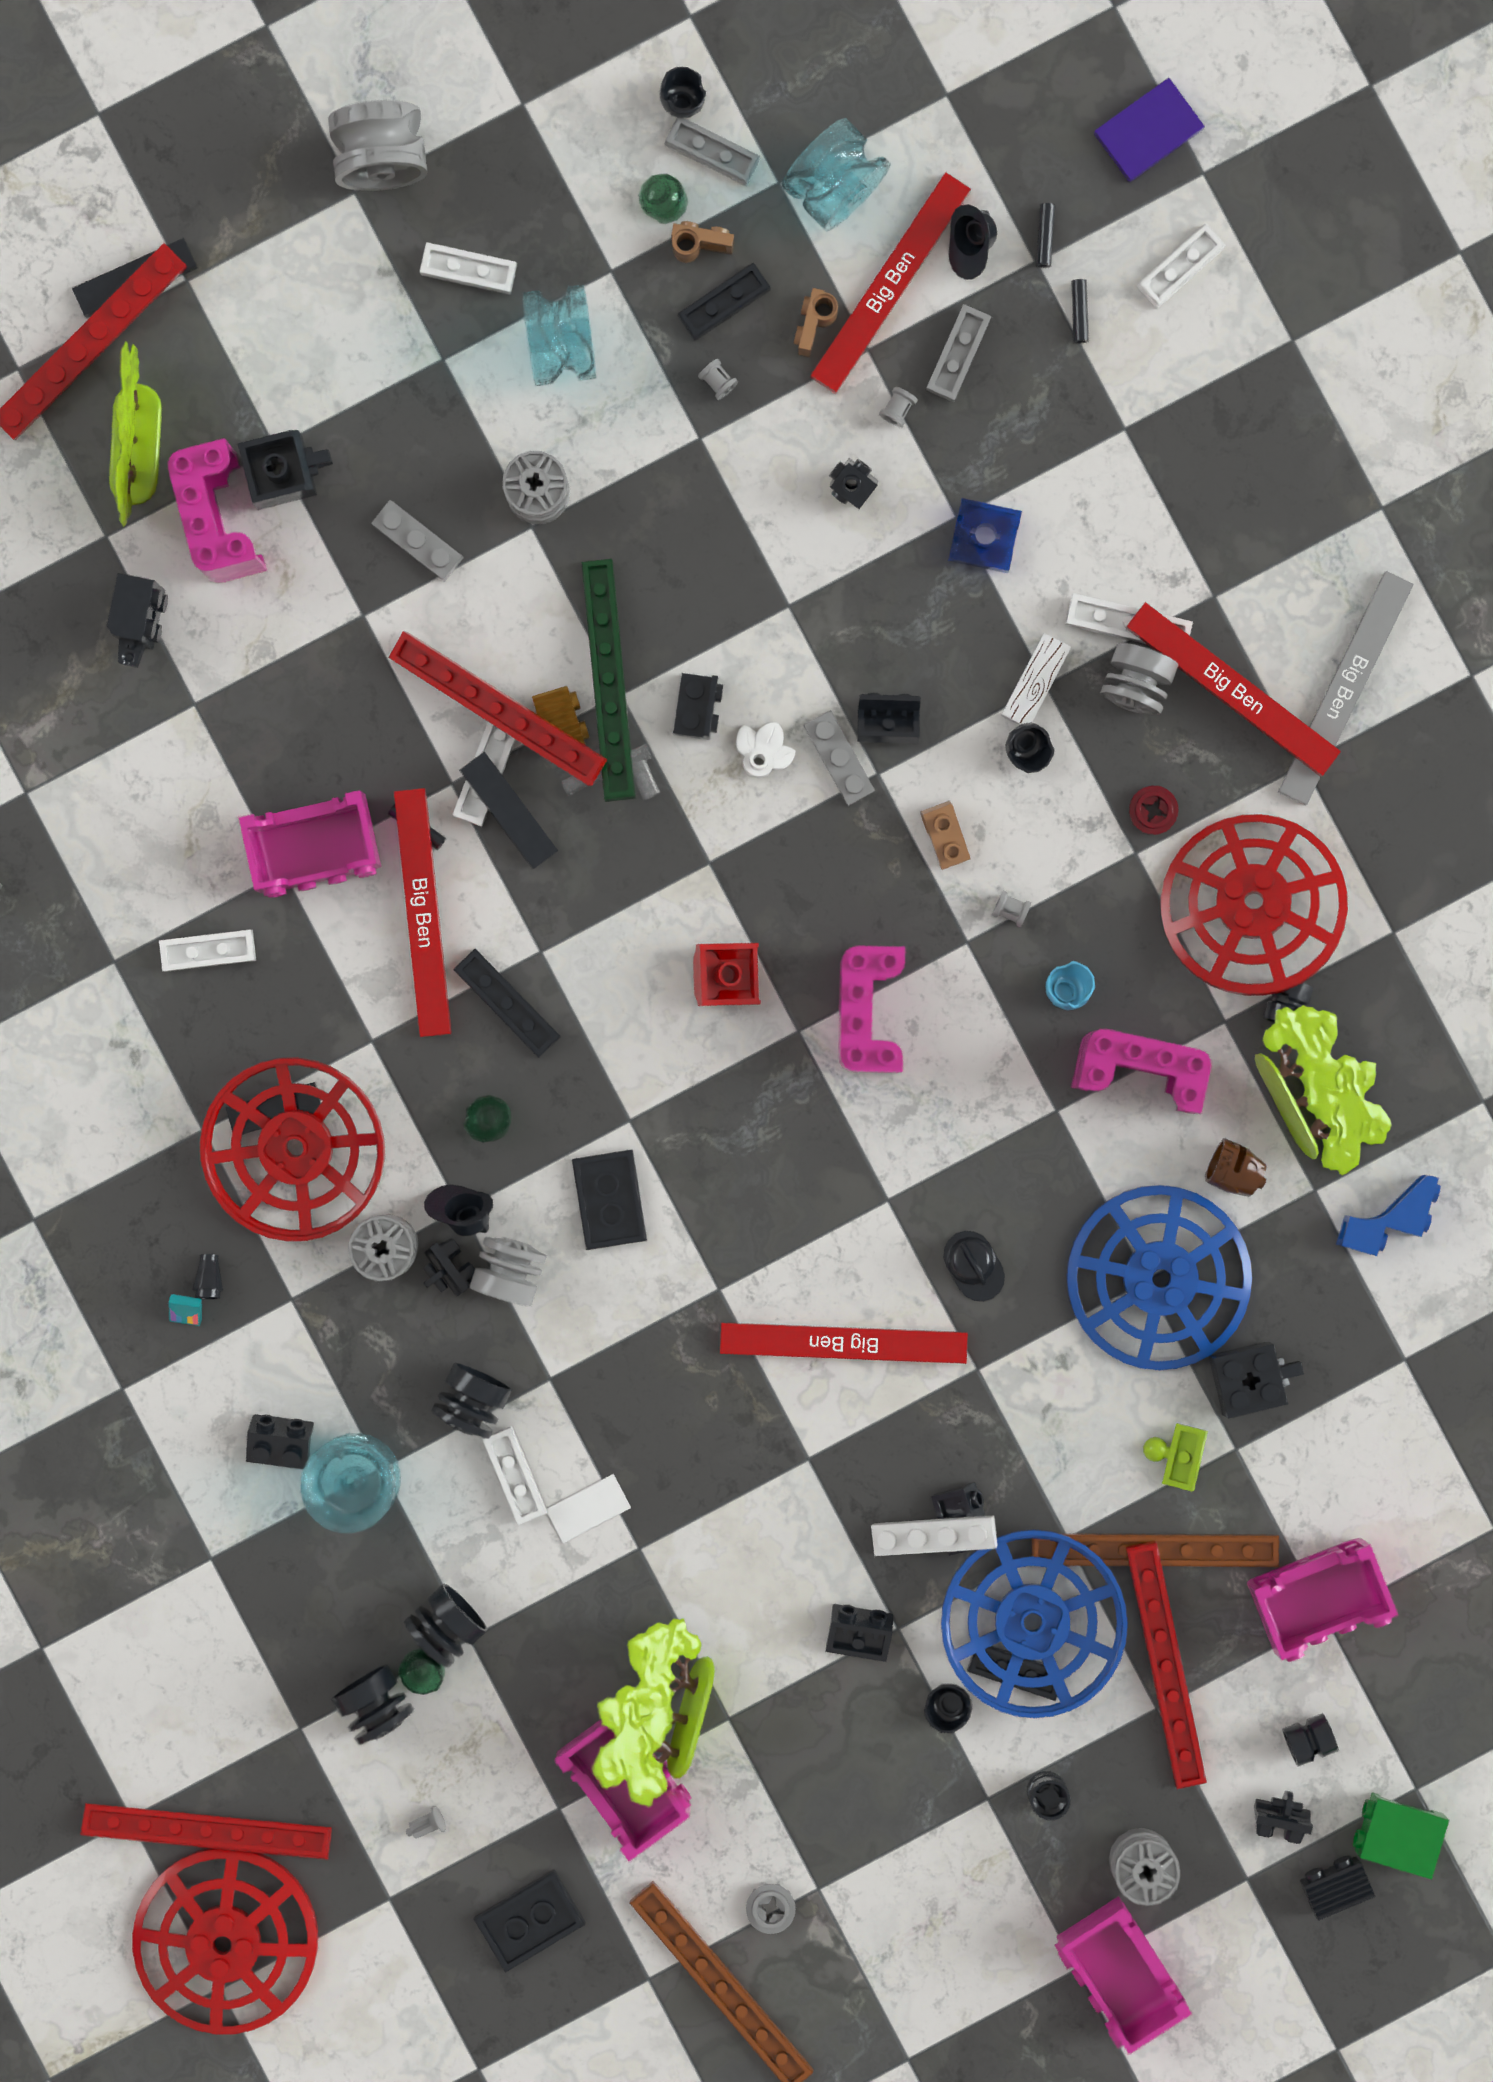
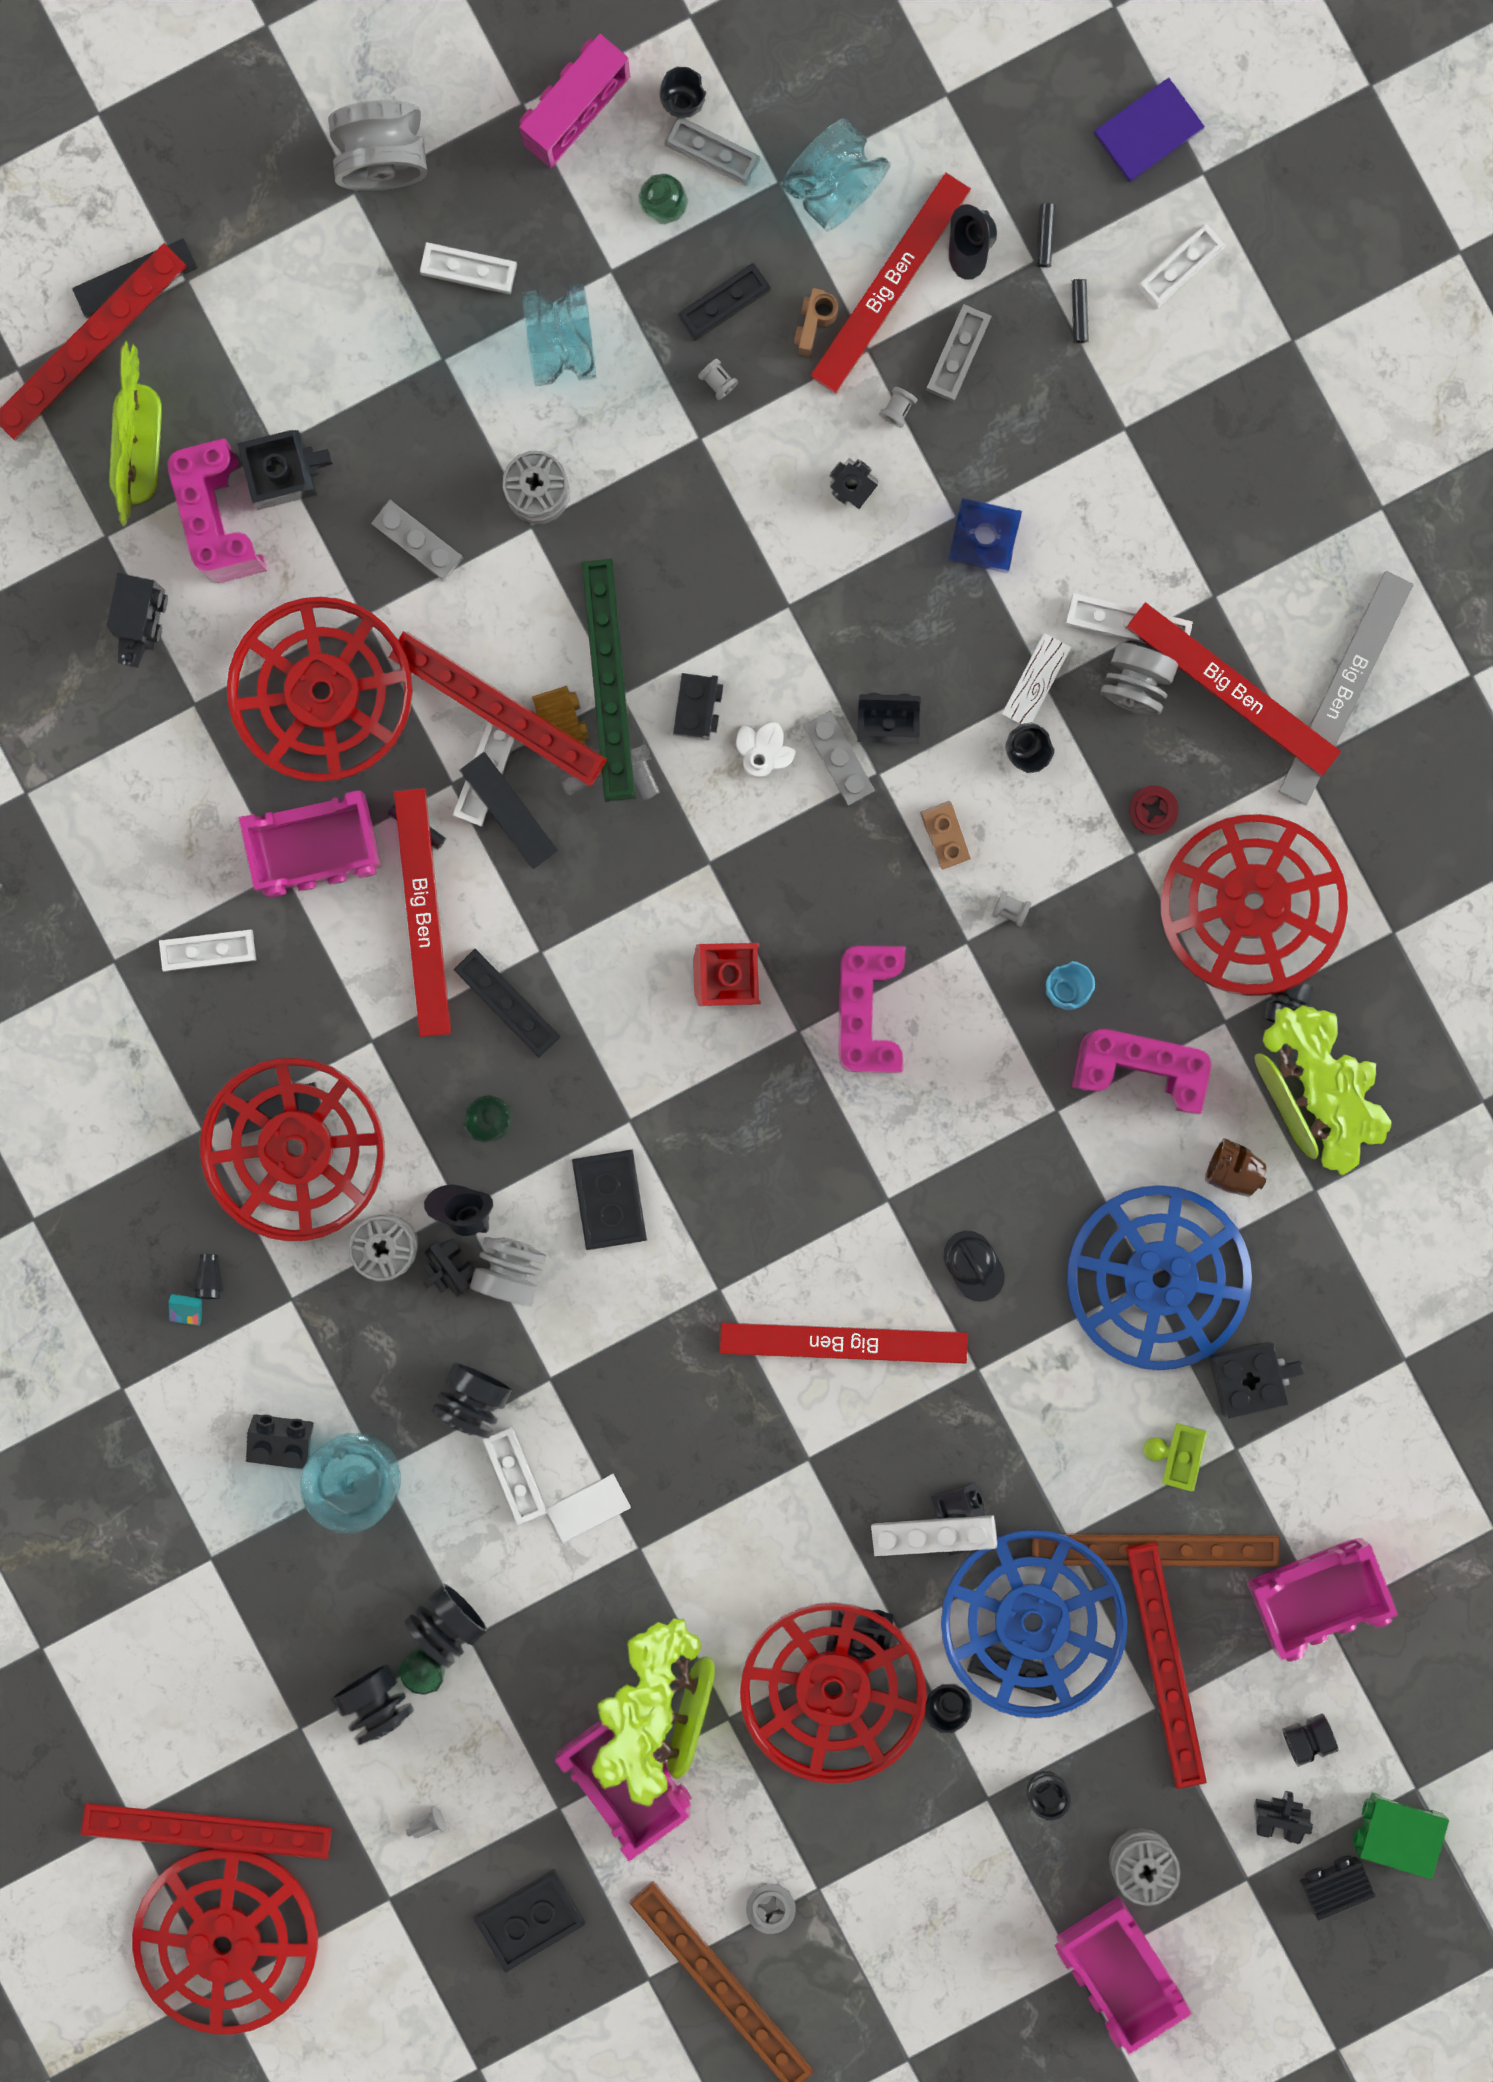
medium nougat plate [671,221,734,263] -> none
blue arch [1336,1175,1441,1256] -> none
none -> red dish [227,596,413,782]
none -> dark pink brick [519,34,630,169]
none -> red dish [740,1602,927,1784]

